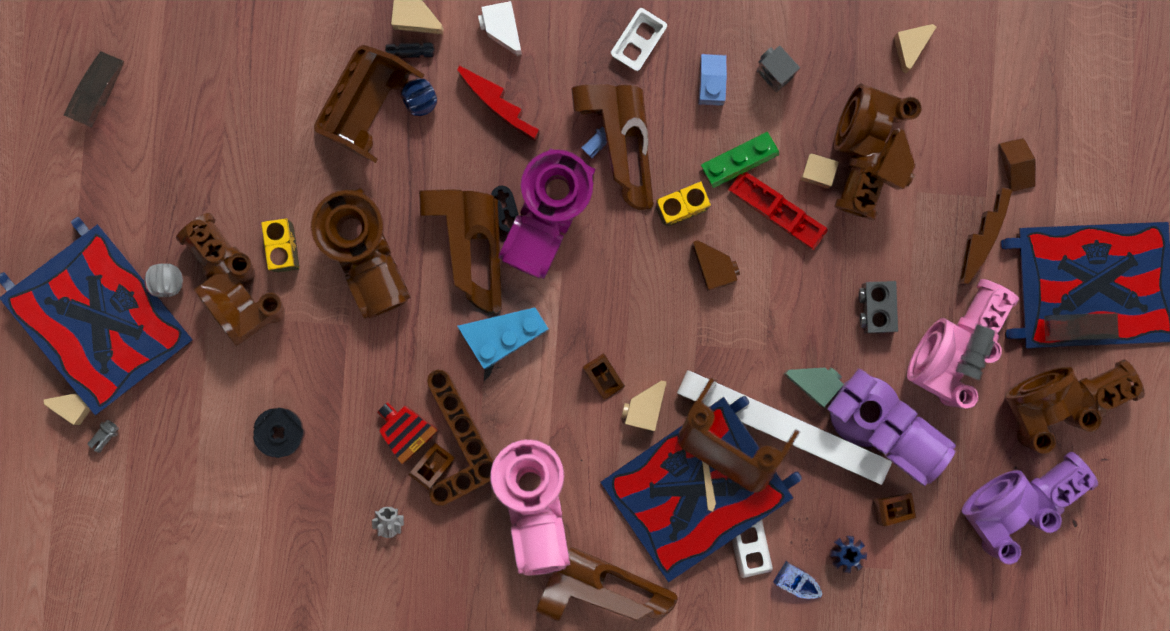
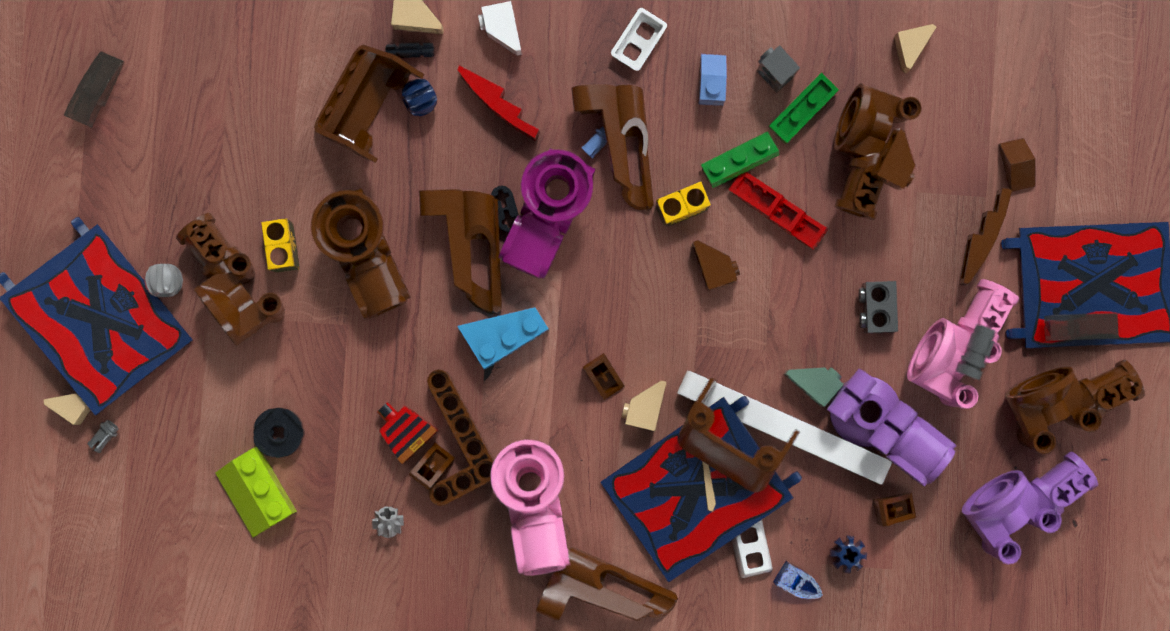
tan panel [800,154,839,189] -> none
none -> lime slope [215,447,297,537]
none -> green plate [768,72,839,144]

